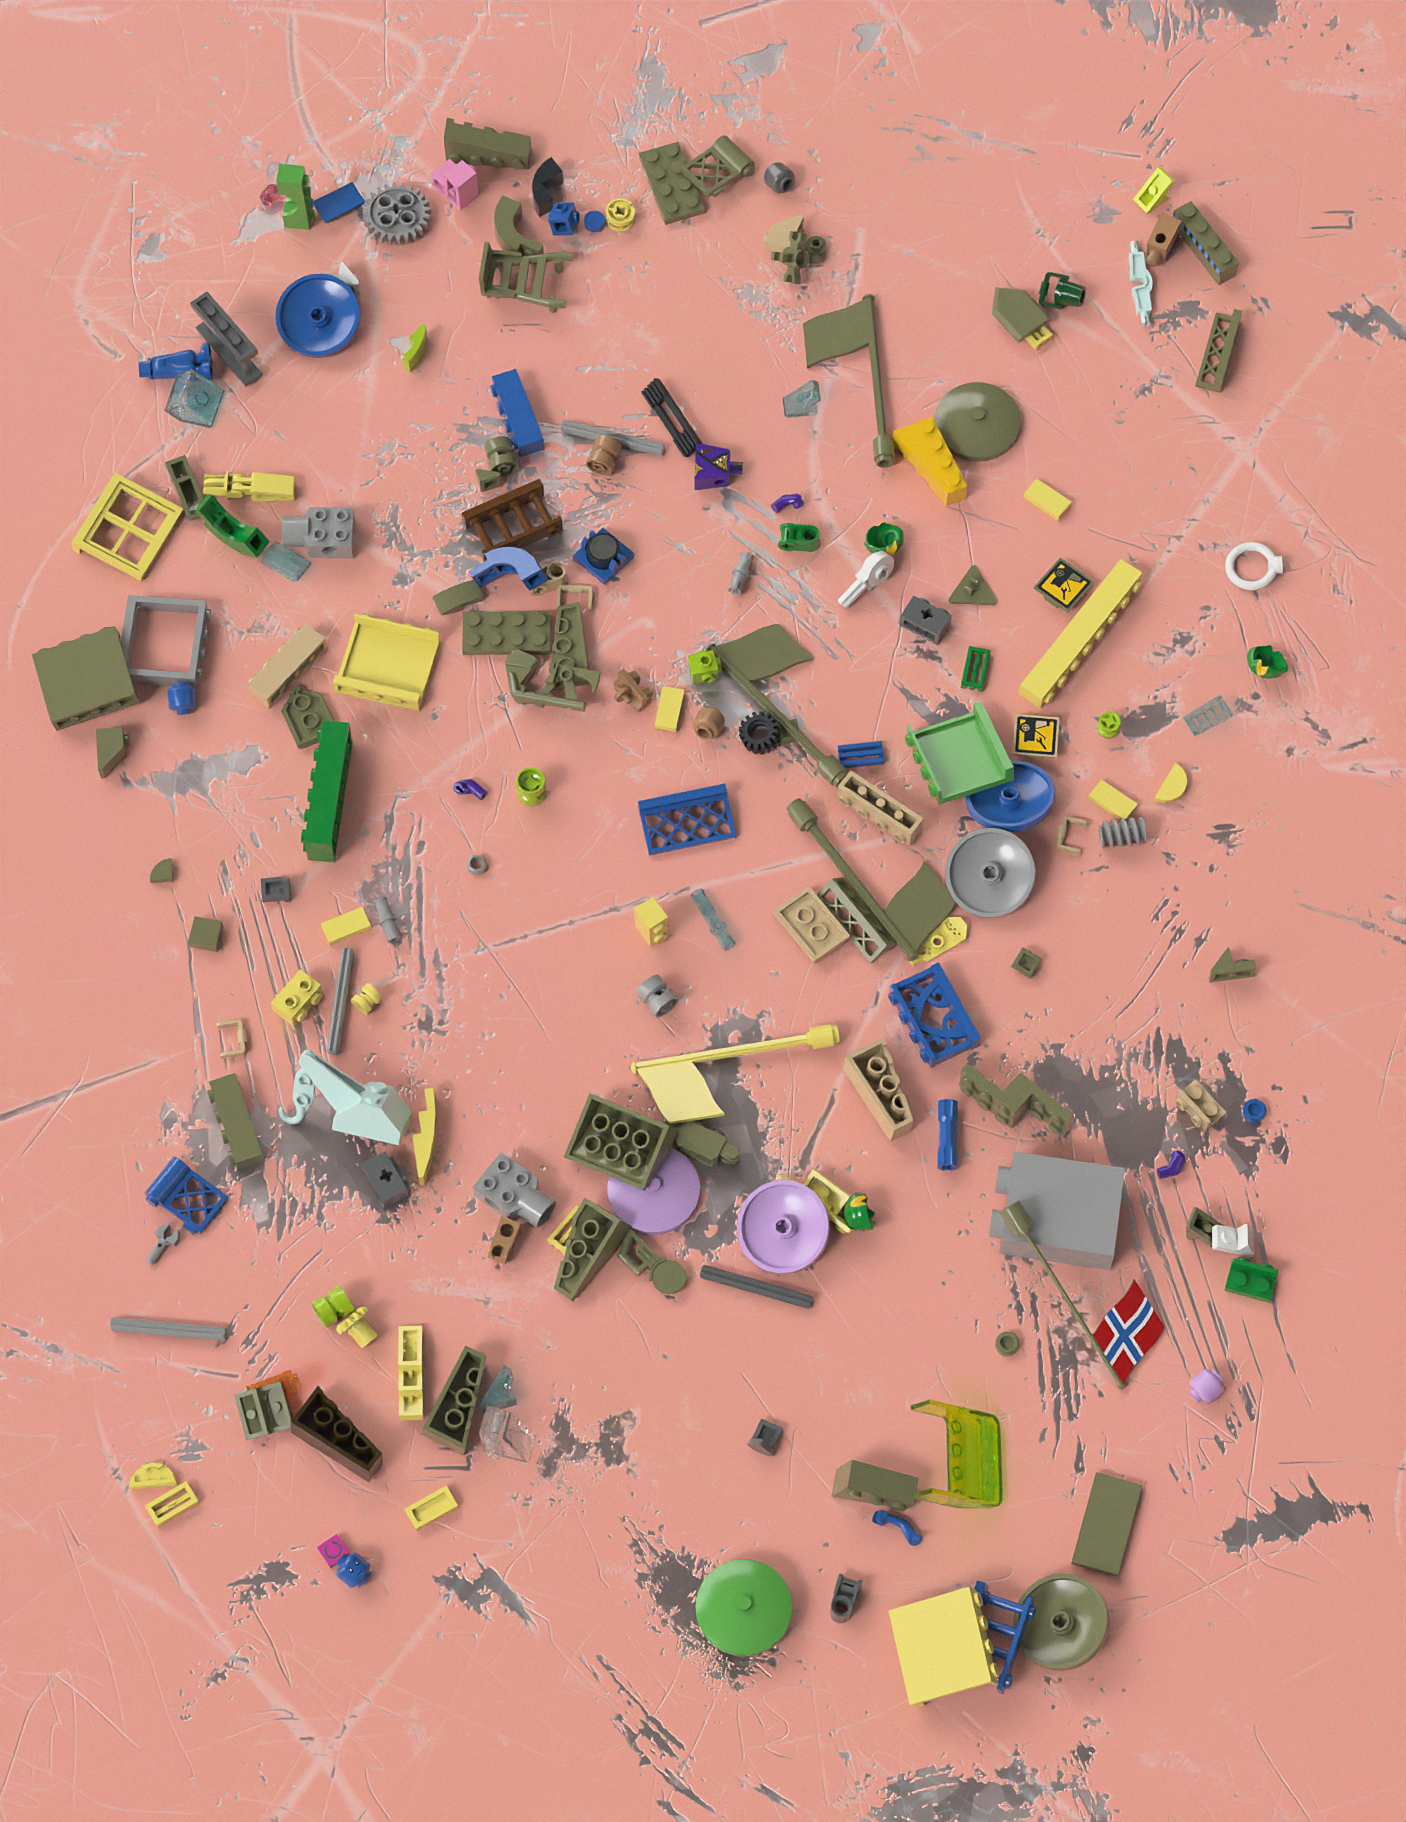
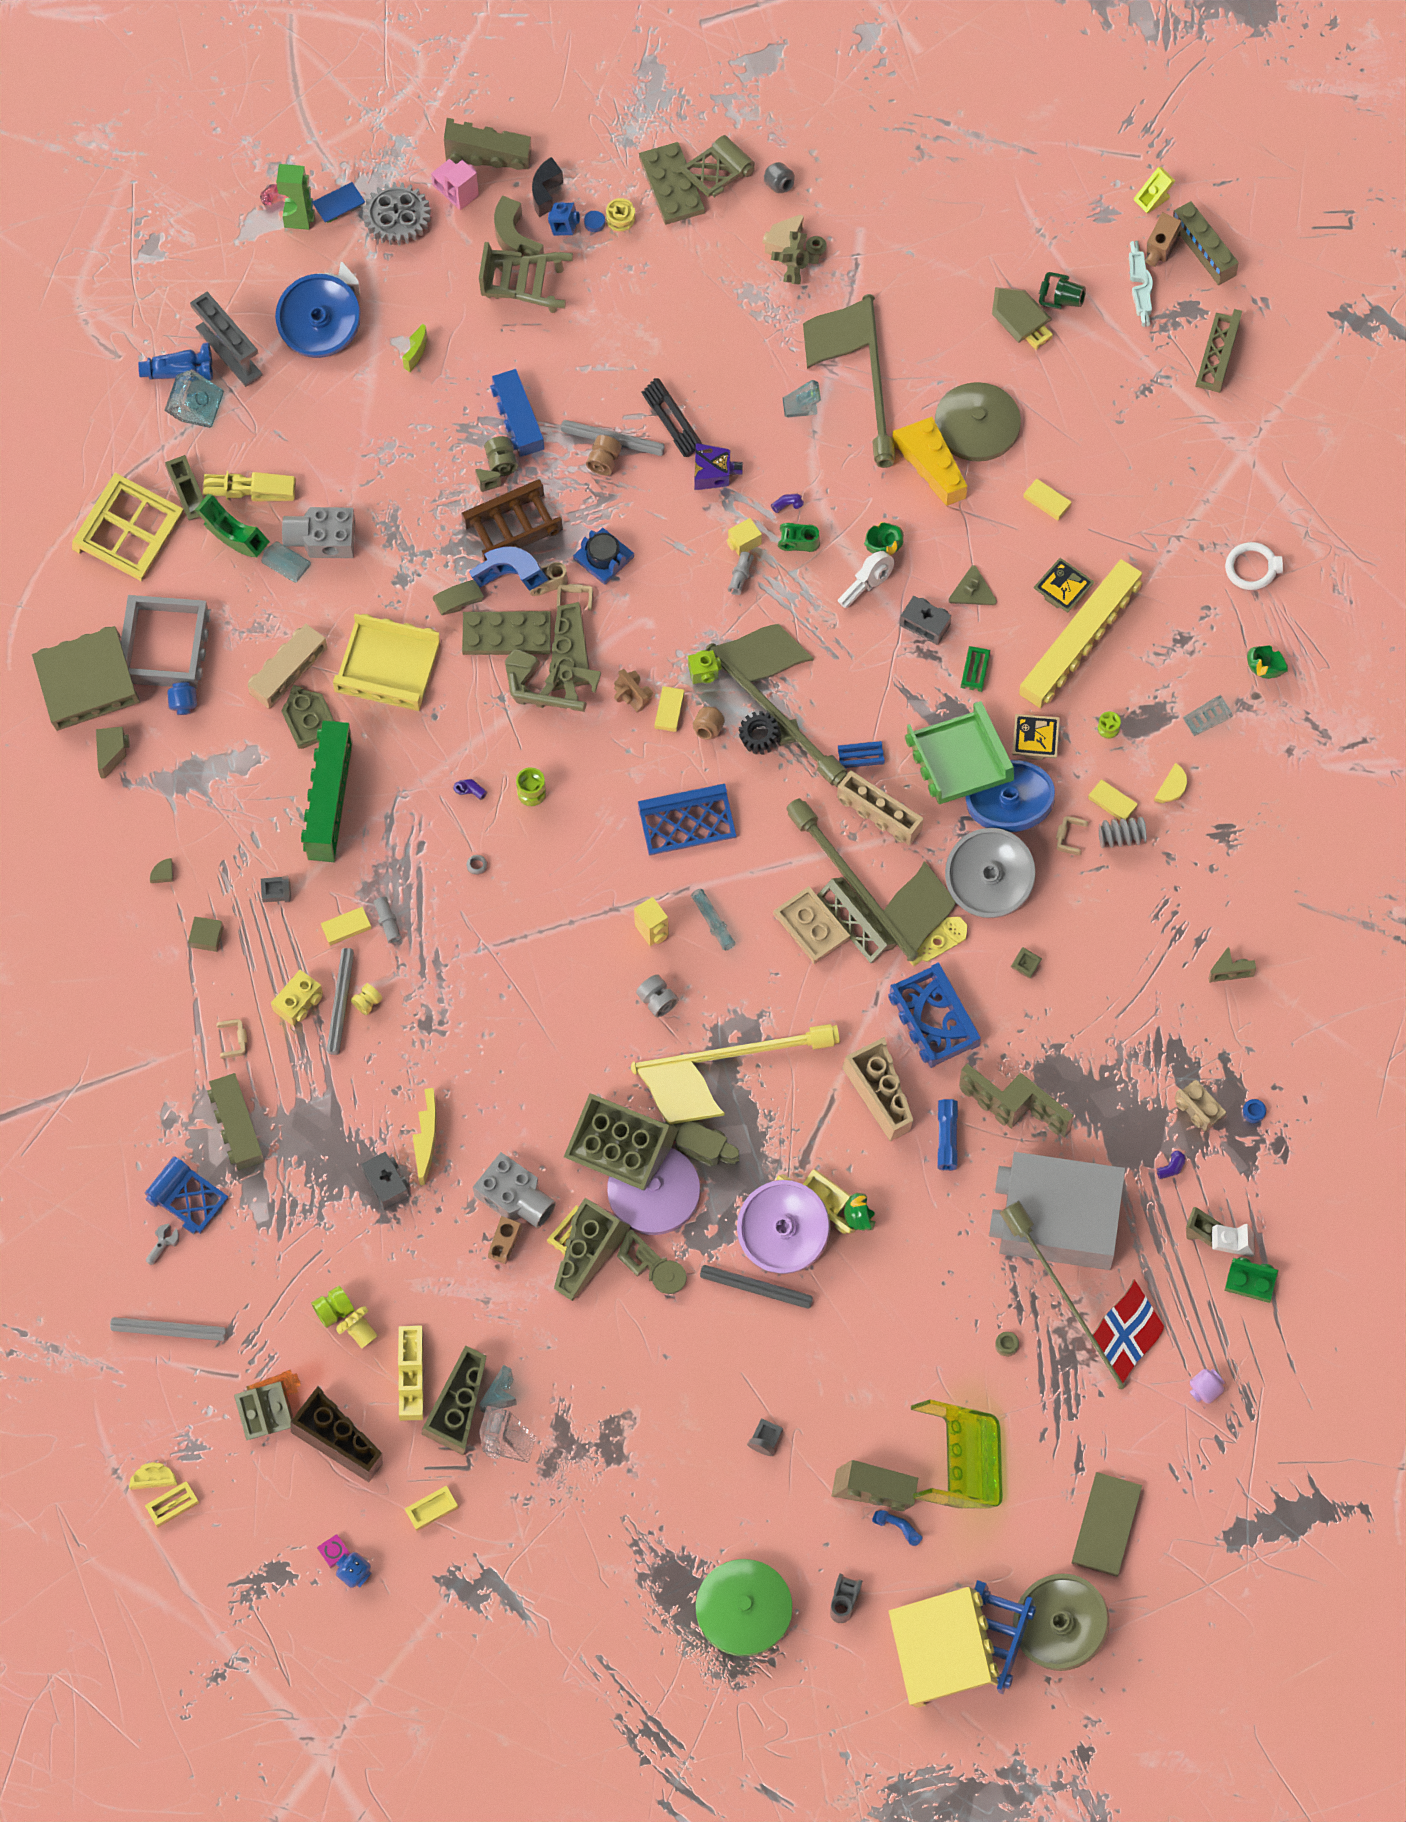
light aqua slope [279,1050,412,1145] -> none
none -> light yellow brick [727,518,762,556]

